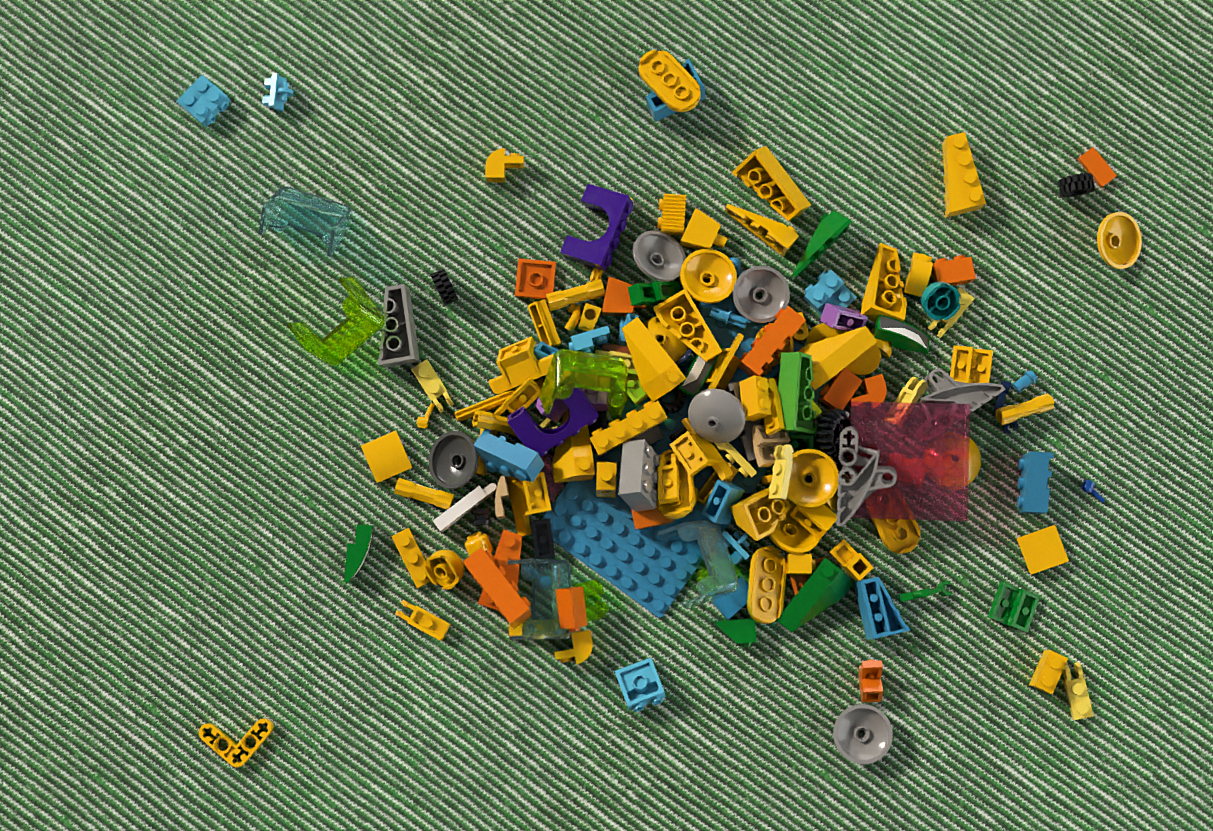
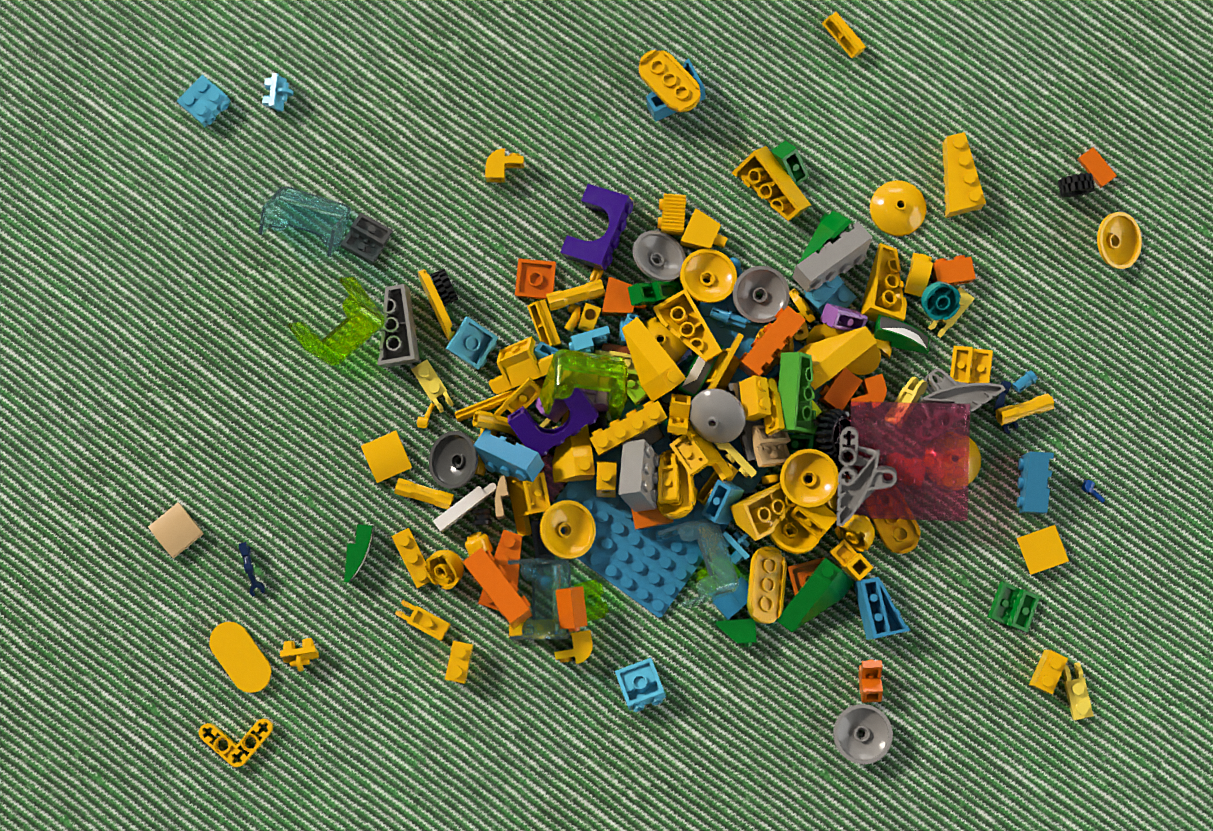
yellow wedge [724,204,799,257] -> none
light yellow hinge [769,445,794,500] -> none
yellow brick [786,553,815,575] -> none
green piece [898,581,953,602] -> none
none -> tan slope [148,502,204,559]
none -> yellow tile [209,622,272,693]
none -> dark blue piece [239,542,265,597]
none -> yellow hips [280,638,319,672]
none -> dark grey slope [340,212,393,265]
none -> yellow tile [418,269,455,341]
none -> yellow brick [445,641,474,683]
none -> medium azure plate [446,316,499,370]
none -> yellow dish [540,500,596,559]
none -> yellow brick [667,394,691,435]
none -> green slope [771,140,810,185]
none -> yellow tile [789,288,816,323]
none -> light grey wedge [792,222,873,292]
none -> yellow piece [822,12,866,58]
none -> yellow cylinder [835,515,875,552]
none -> yellow dish [870,181,927,236]

